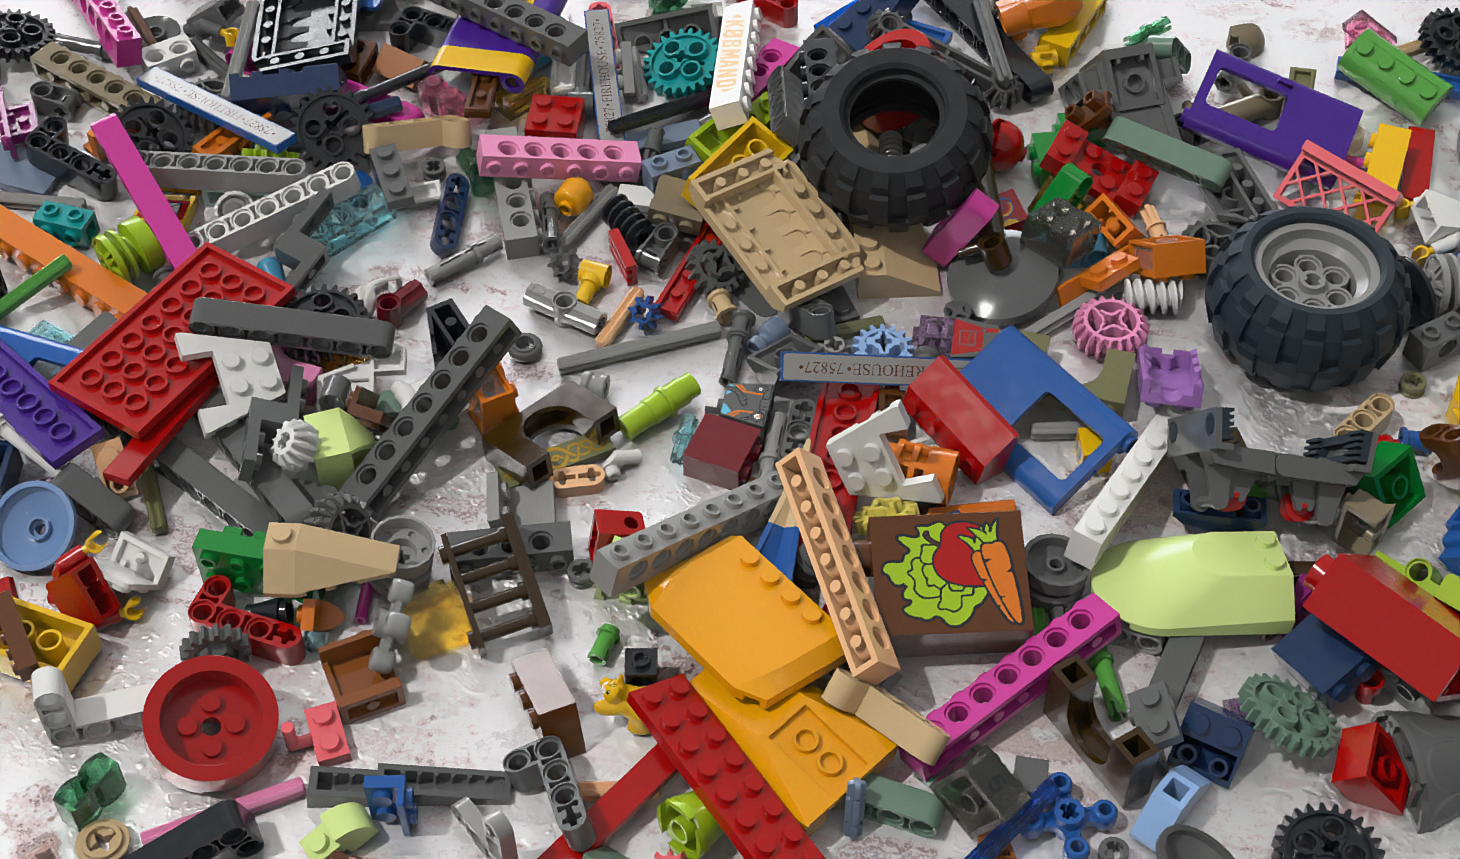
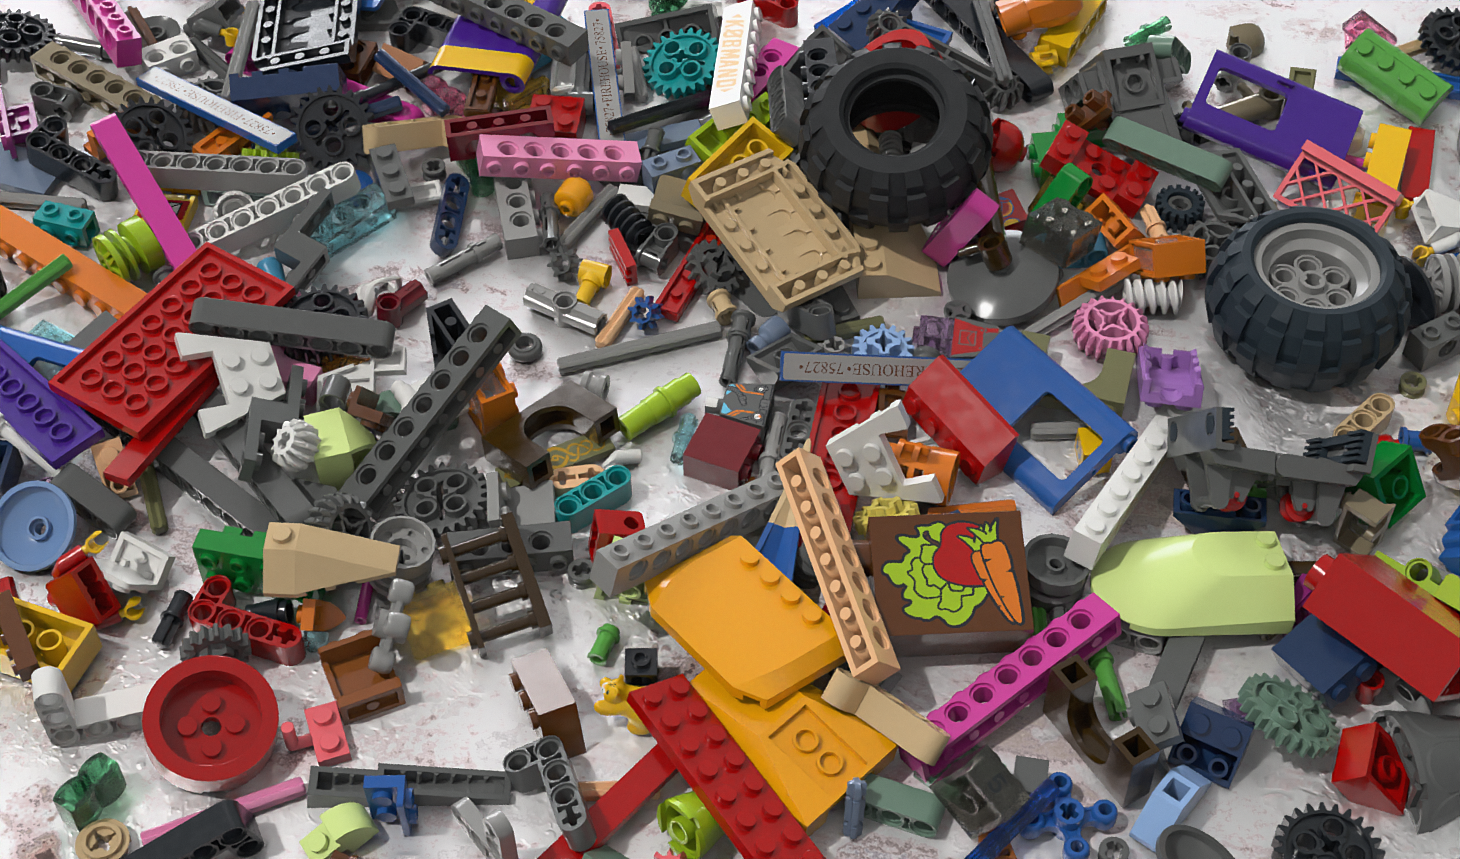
none -> black axle [152,590,193,649]
none -> dark blue axle [374,49,450,117]
none -> dark grey gear [393,461,487,541]
none -> dark red brick [444,105,555,162]
none -> teal beam [554,465,632,534]
none -> black bush [1154,184,1205,234]

